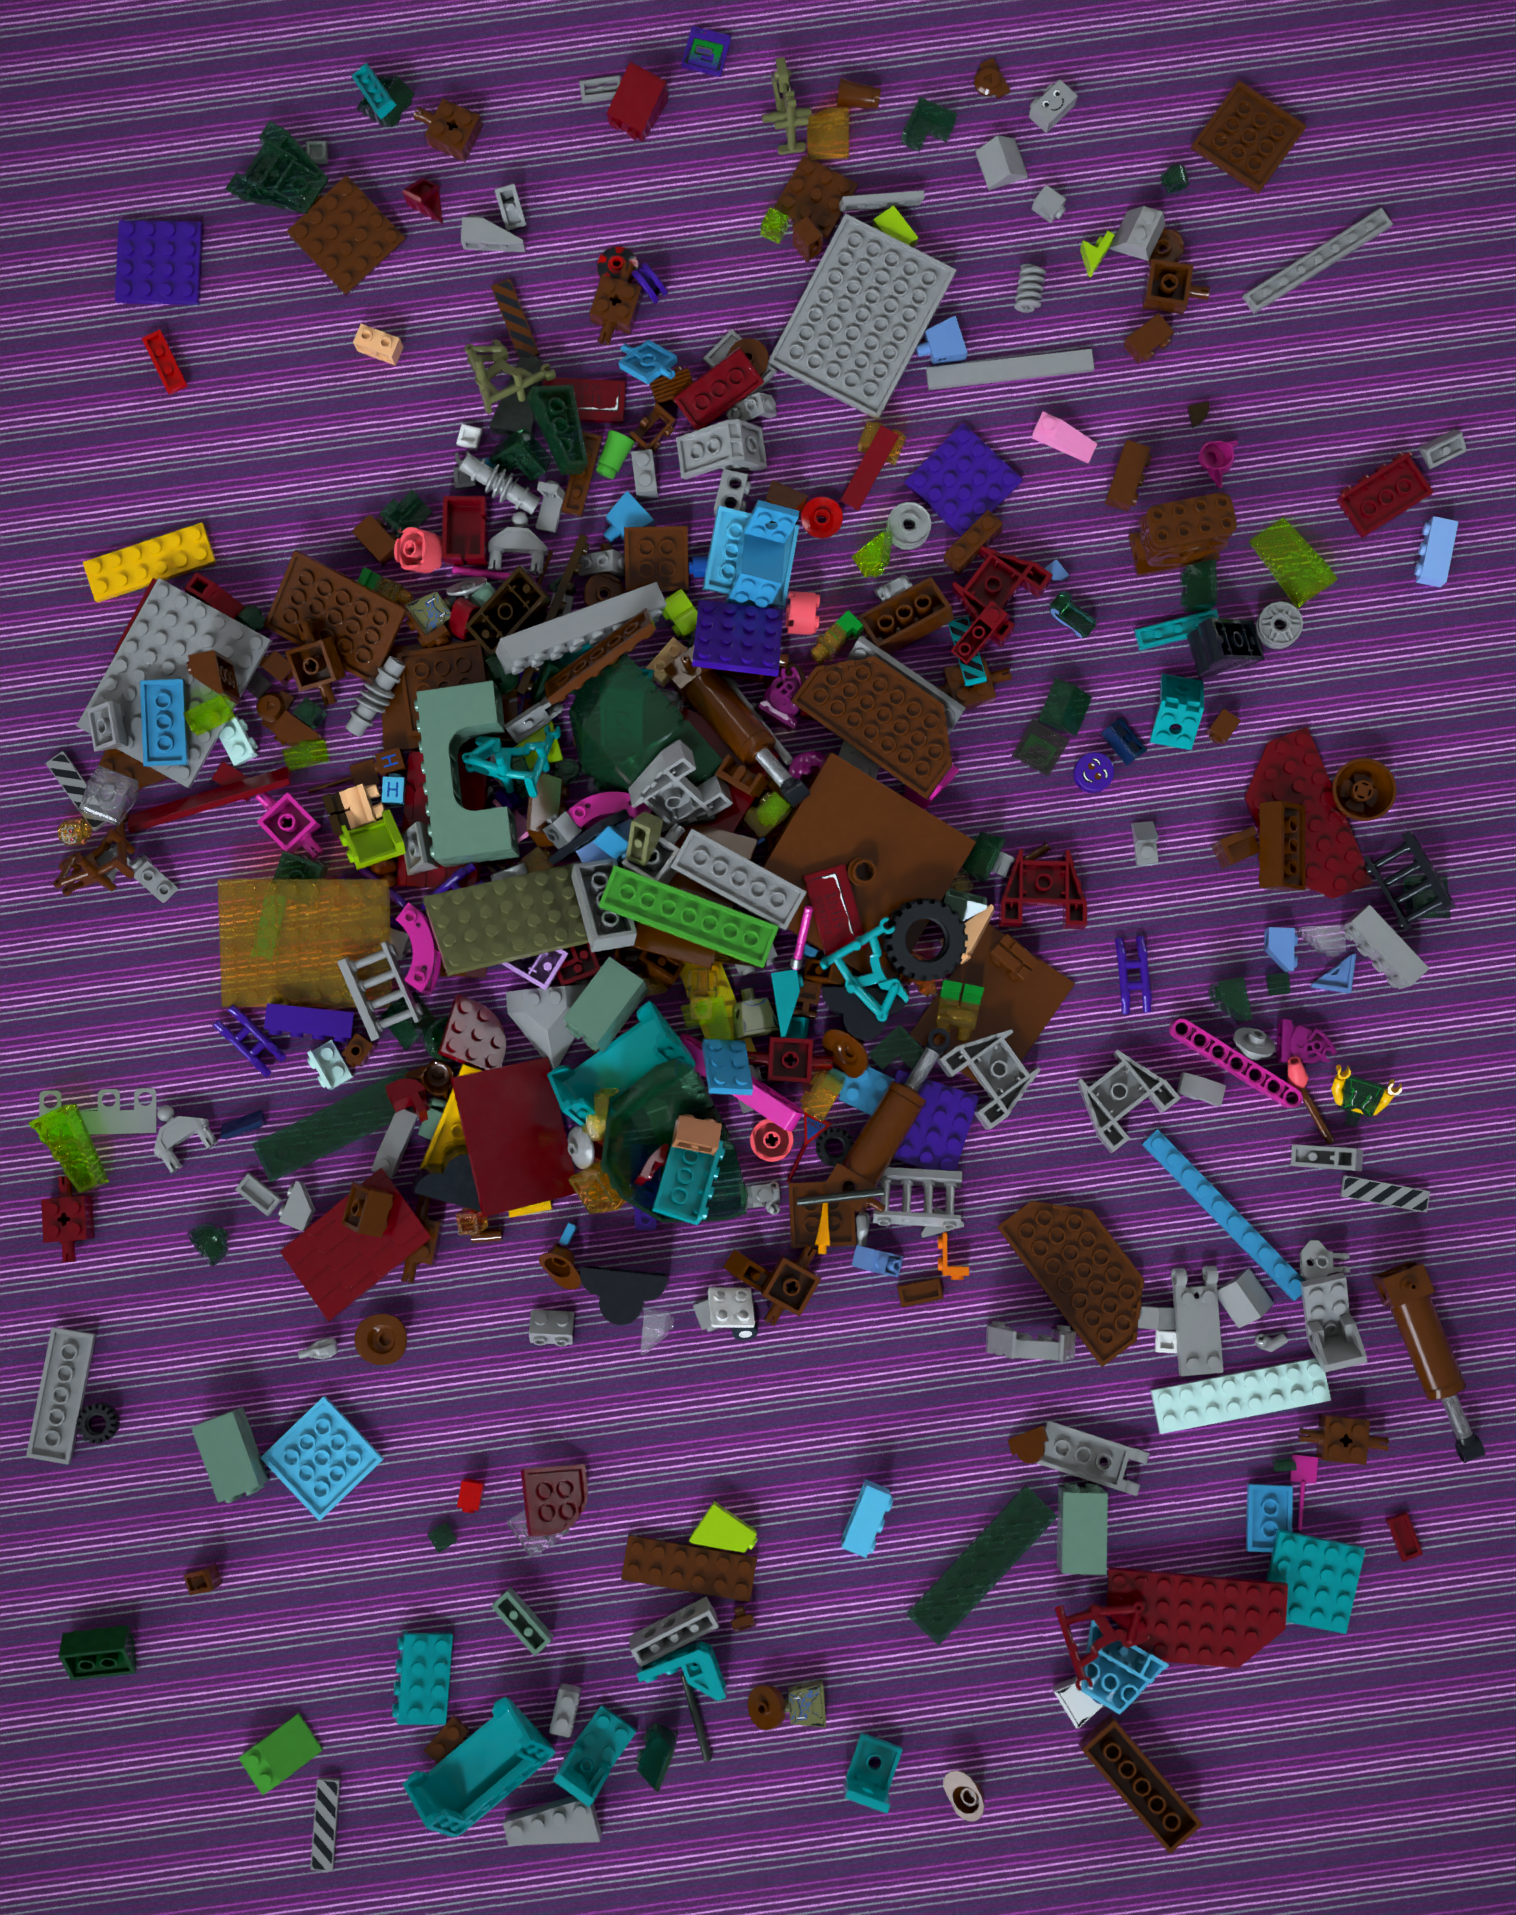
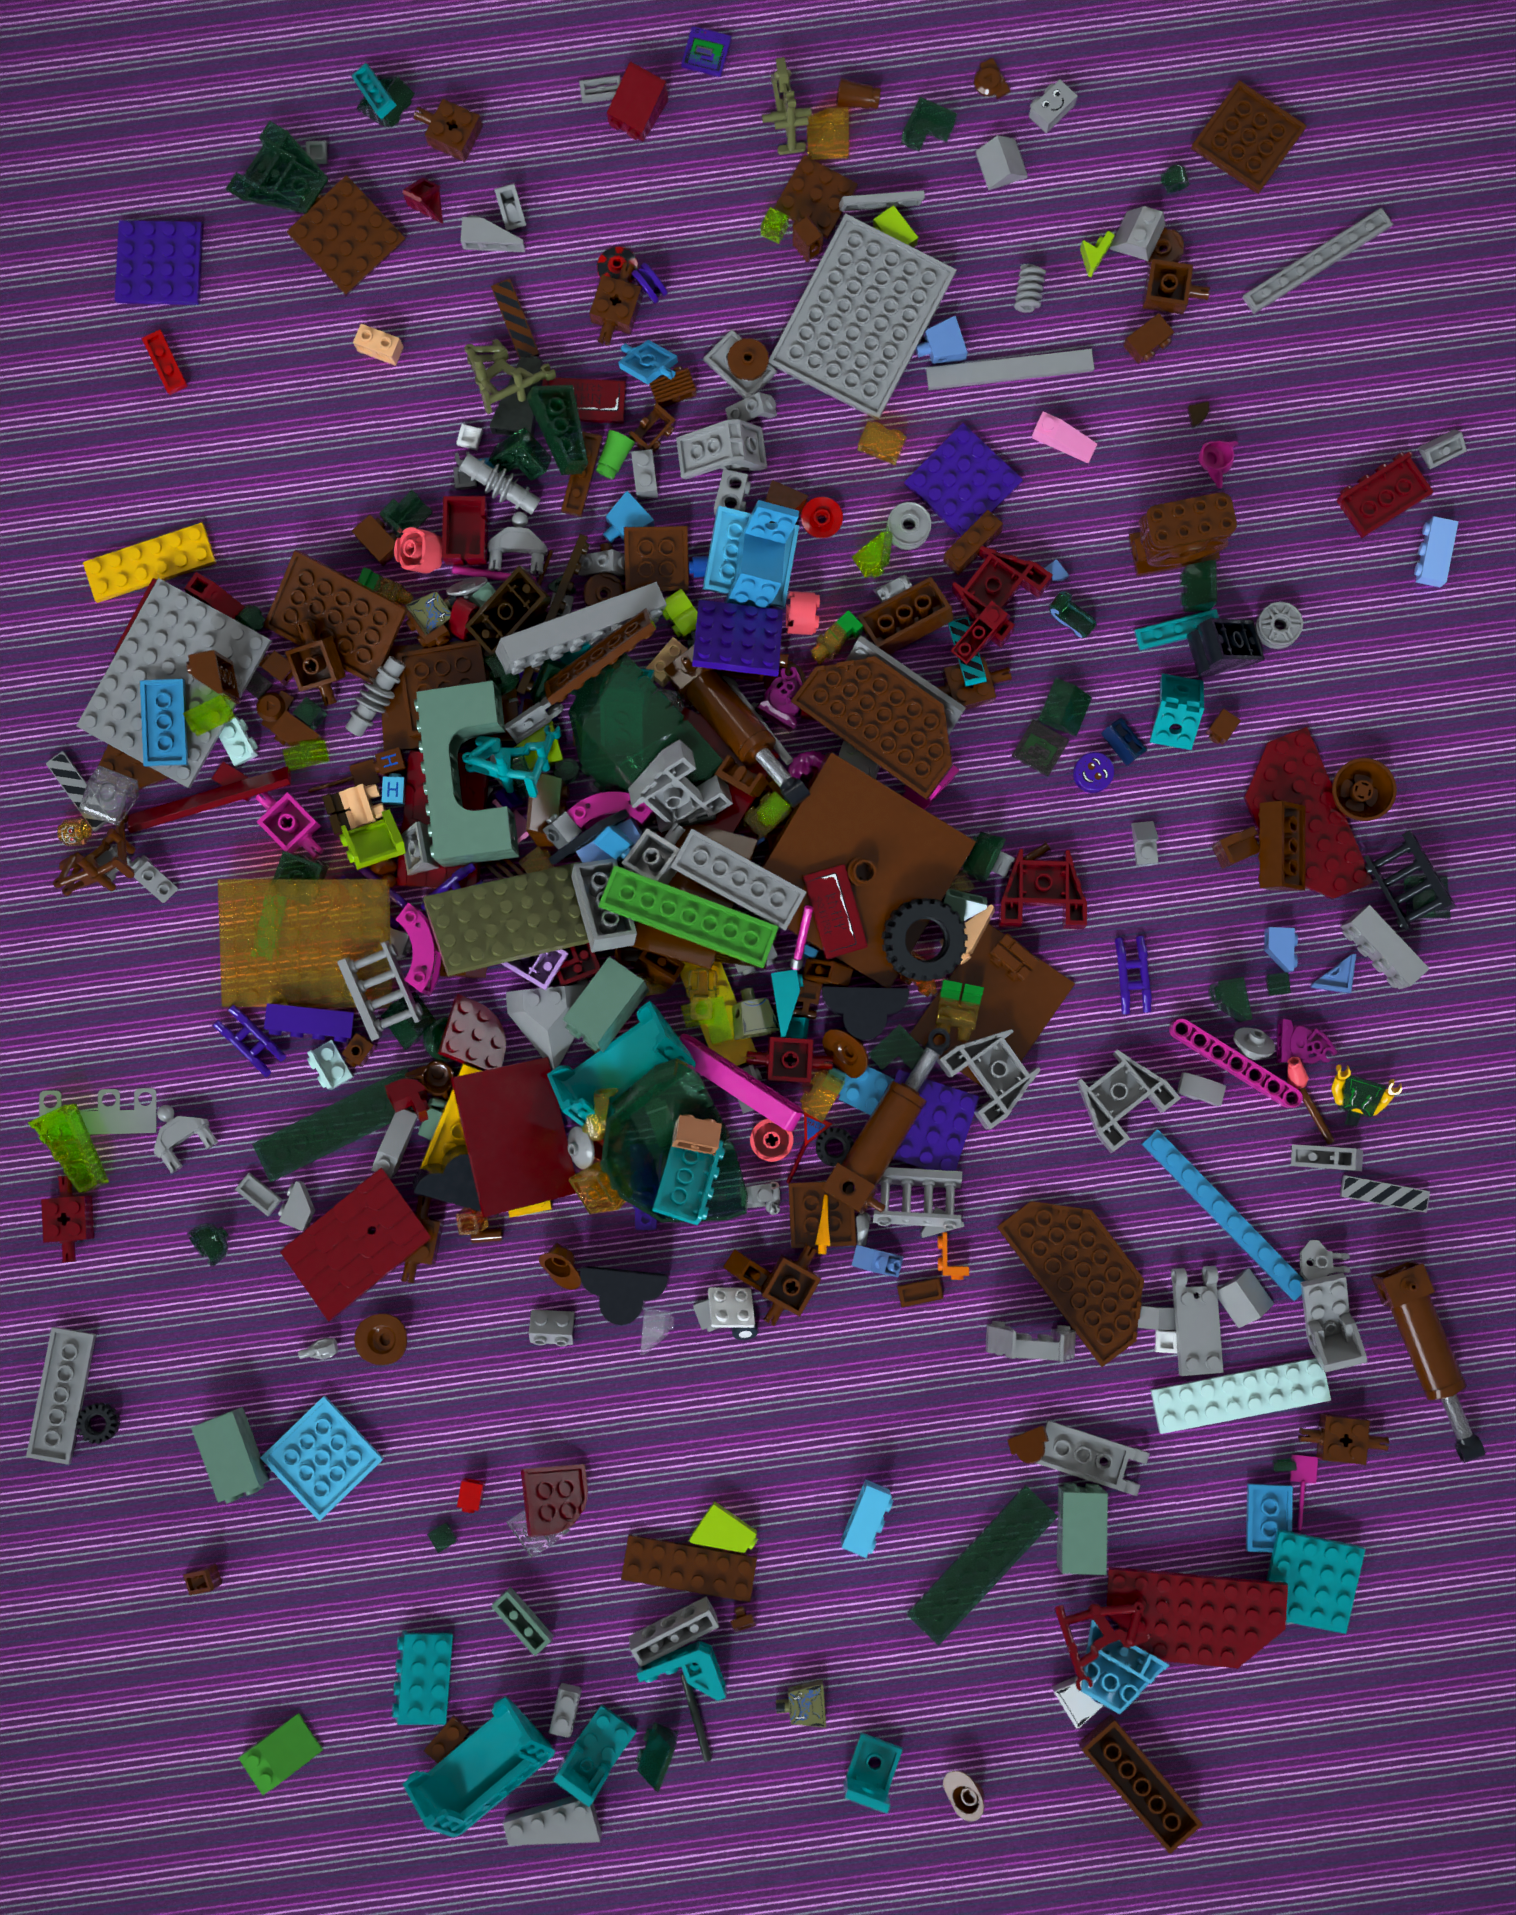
dark green slope [58,1625,136,1680] -> none
light grey slope [87,701,128,752] -> none
dark blue slope [221,1110,267,1140] -> none
tile [310,1777,340,1871] -> none
reddish brown slope [341,1182,393,1238] -> none
light grey beam [490,862,528,881] -> none
light grey bracket [536,480,565,533] -> none
dark azure tile [559,1222,577,1246] -> none
olive slope [626,812,663,866] -> none
dark red slope [634,1144,669,1186] -> none
dark red tile [672,347,764,431] -> none
dark azure plate [701,1039,753,1095] -> none
reddish brown plate [747,1684,786,1731] -> none
pearl dark grey bar [797,1187,885,1206] -> none
teal piece [820,916,909,1022] -> none
dark red tile [840,425,900,511] -> none
light grey brick [1032,185,1066,224] -> none
reddish brown brick [1104,440,1152,512] -> none
clear neon green slope [1249,517,1338,609] -> none
light grey arm [1255,1333,1288,1352] -> none
clear slope [1297,925,1346,957] -> none
dark red tile [1385,1511,1423,1562] -> none

